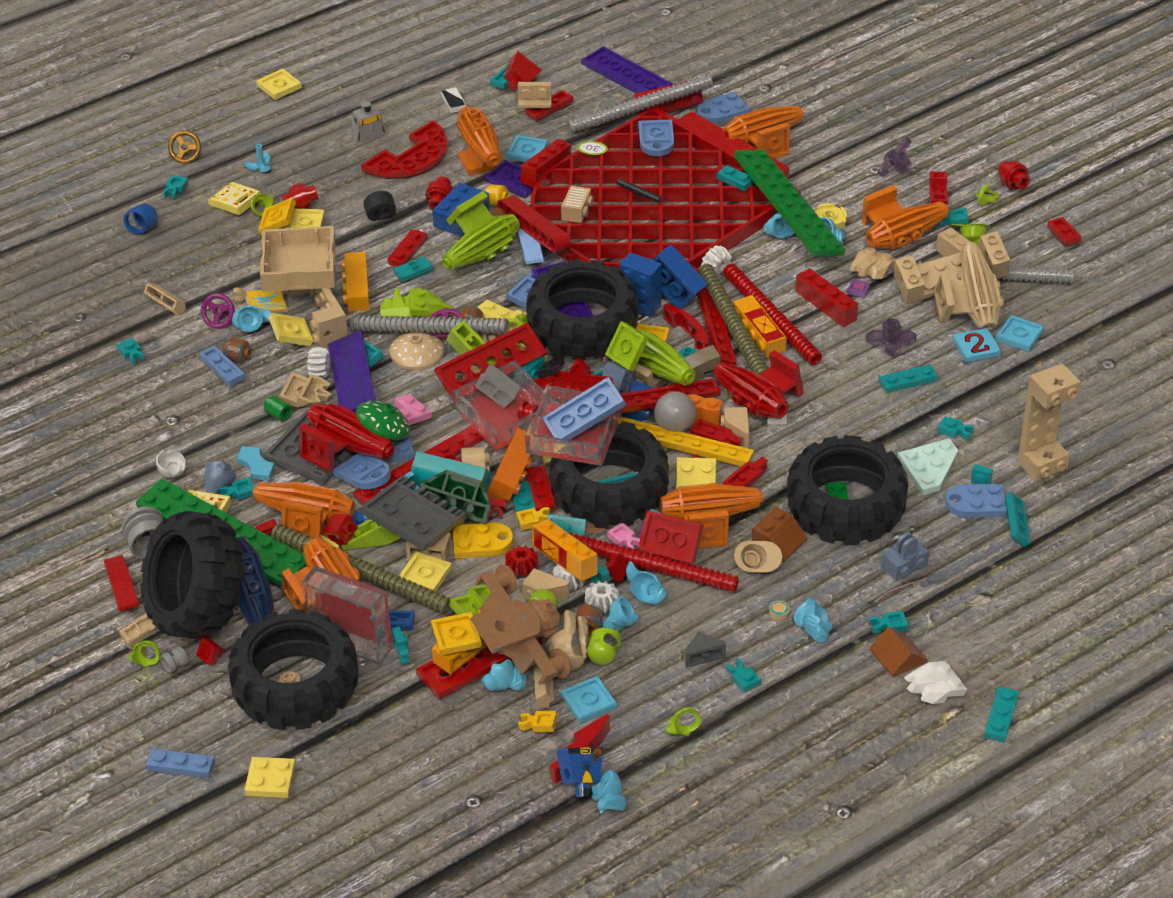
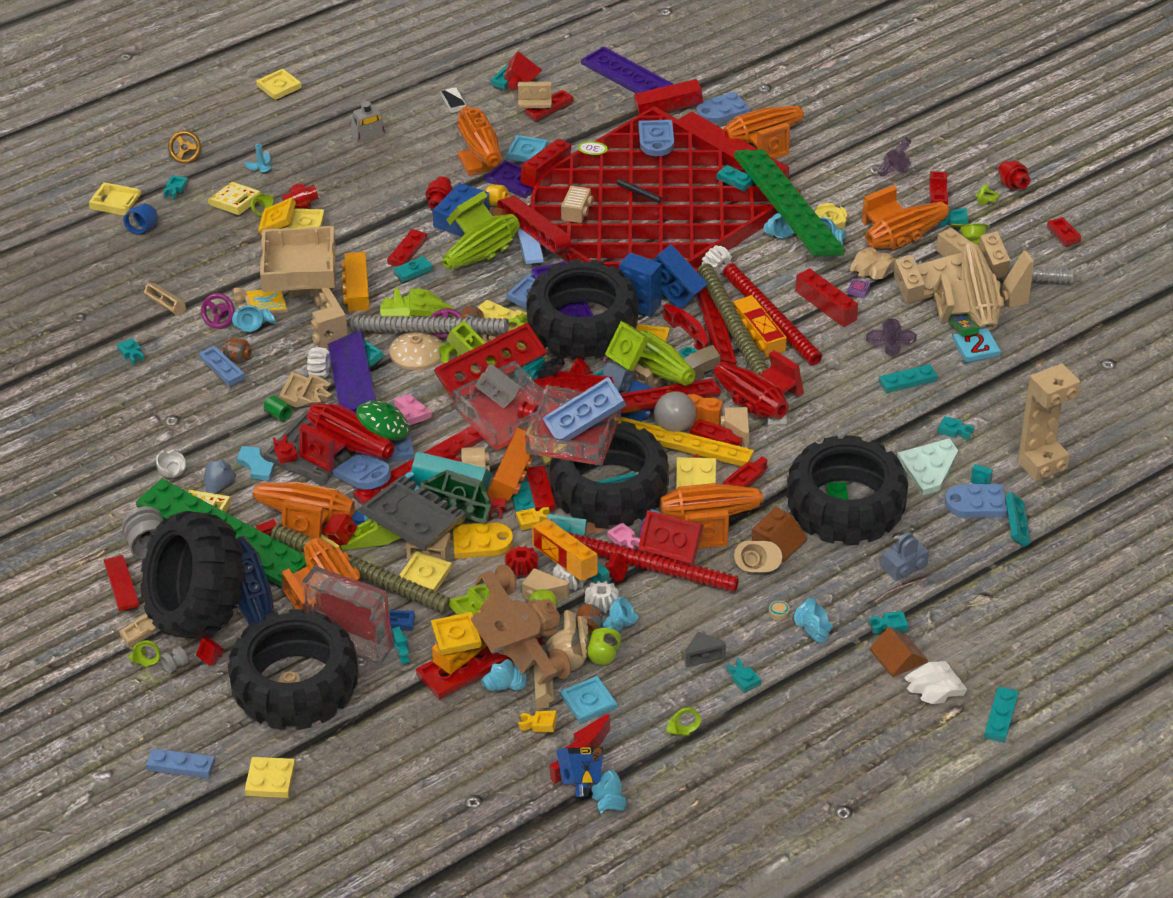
teal plate [219,477,254,500] -> none
light yellow plate [269,313,313,346] -> none
red plate [361,120,448,178] -> none
black tyre [363,191,397,221] -> none
light grey piece [569,73,713,134] -> none
medium azure hair [626,561,668,605] -> none
medium azure tile [995,315,1045,352] -> none
none -> light yellow container [89,182,141,215]
none -> red plate [273,434,298,464]
none -> lime piece [439,343,461,363]
none -> green tile [949,314,979,337]
none -> tan slope [1000,251,1034,308]

